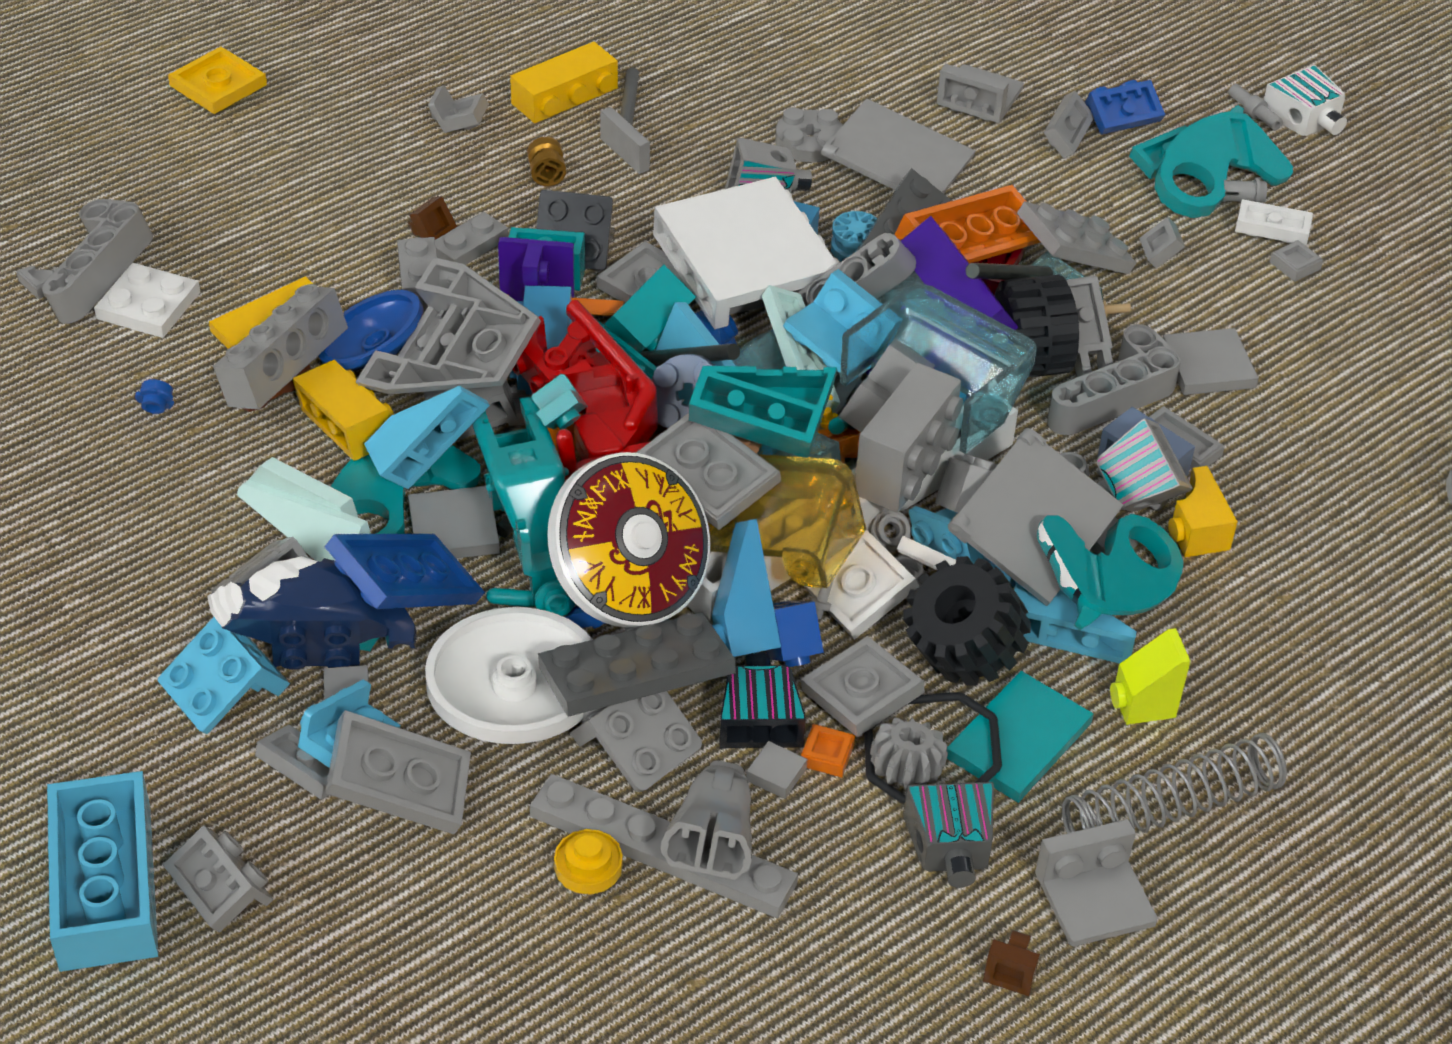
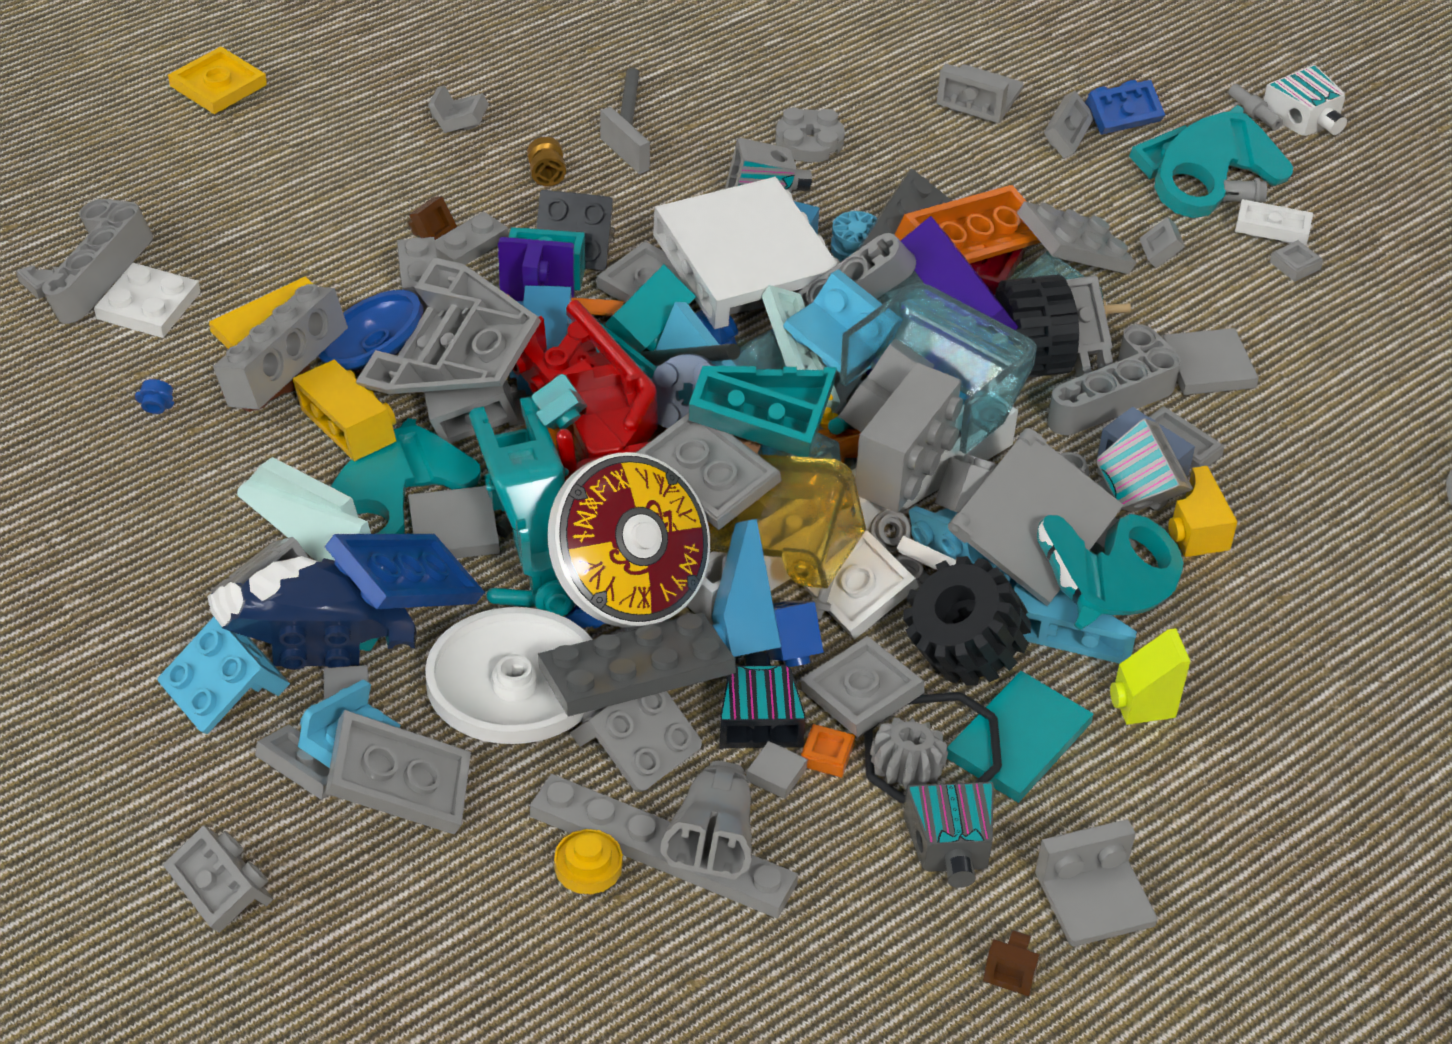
medium azure brick [47,771,158,972] -> none
medium azure slope [364,386,490,489] -> none
yellow brick [510,41,618,124] -> none
light grey piece [821,98,976,194] -> none
pearl dark grey bar [966,263,1053,280] -> none
light grey piece [1062,733,1287,833] -> none

